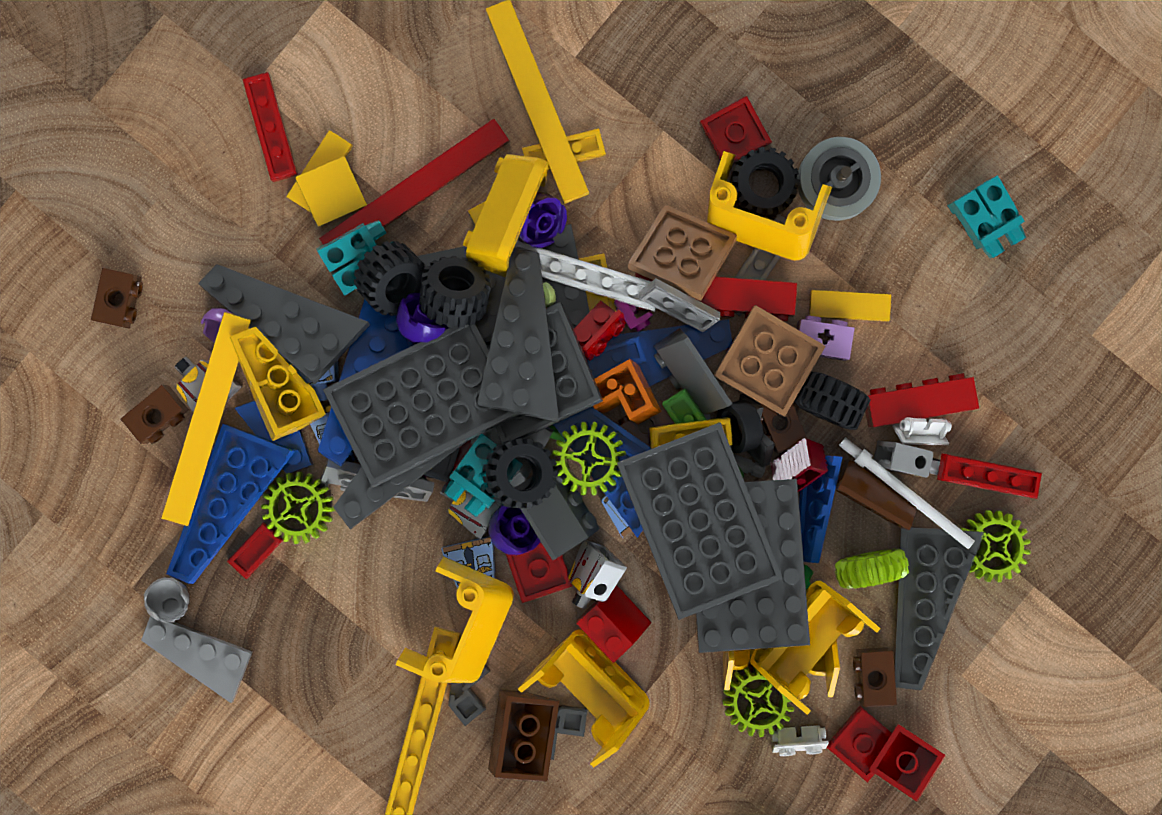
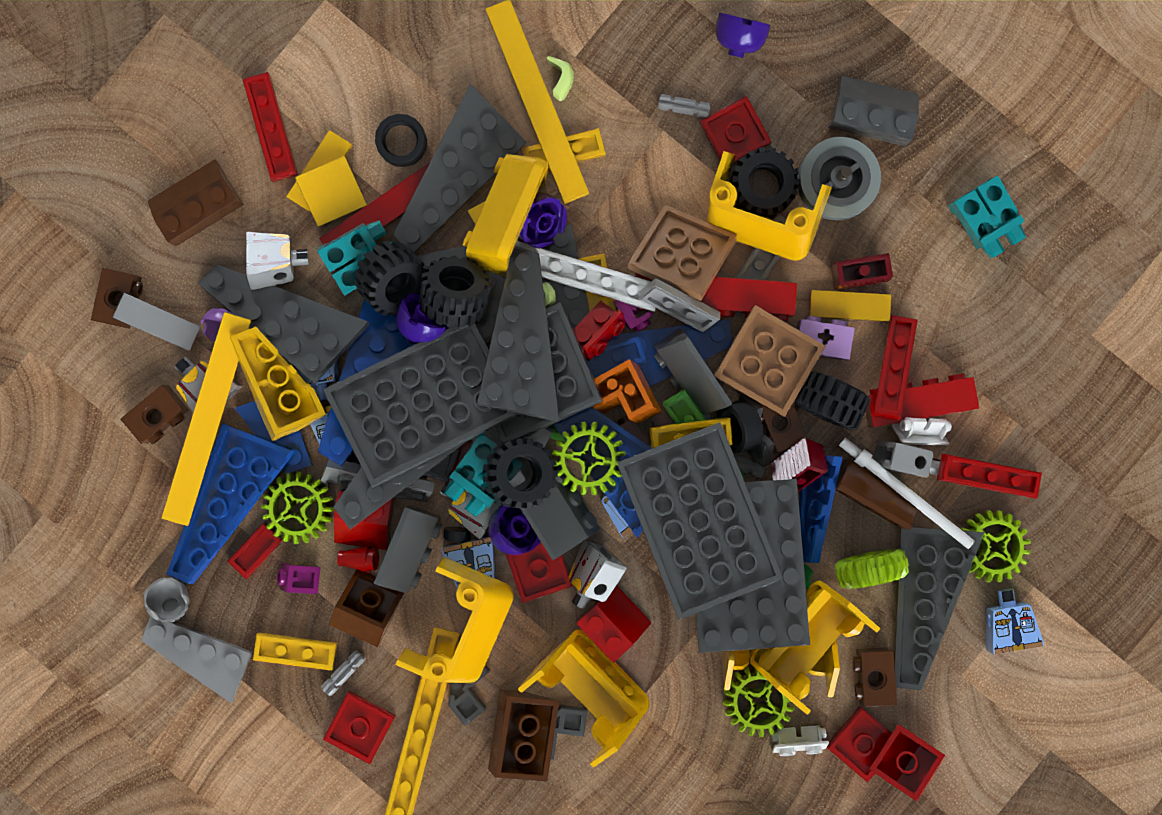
none -> light grey tile [112,293,200,351]
none -> reddish brown slope [148,159,244,246]
none -> torso [246,232,309,290]
none -> yellow tile [253,632,337,671]
none -> magenta bracket [277,563,321,594]
none -> light grey axle [321,650,366,696]
none -> red tile [323,691,396,764]
none -> reddish brown slope [329,570,404,647]
none -> red slope [334,490,395,550]
none -> red cone [337,546,379,573]
none -> dark grey slope [374,505,442,593]
none -> black tyre [375,114,427,167]
none -> dark grey wing [393,84,527,253]
none -> black tile [443,527,470,542]
none -> yellowish green hair [547,56,574,101]
none -> light grey axle [658,94,710,118]
none -> dark purple cylinder [715,13,770,58]
none -> dark grey slope [828,76,919,146]
none -> dark red brick [831,253,893,291]
none -> red tile [873,315,918,420]
none -> torso [986,589,1044,654]

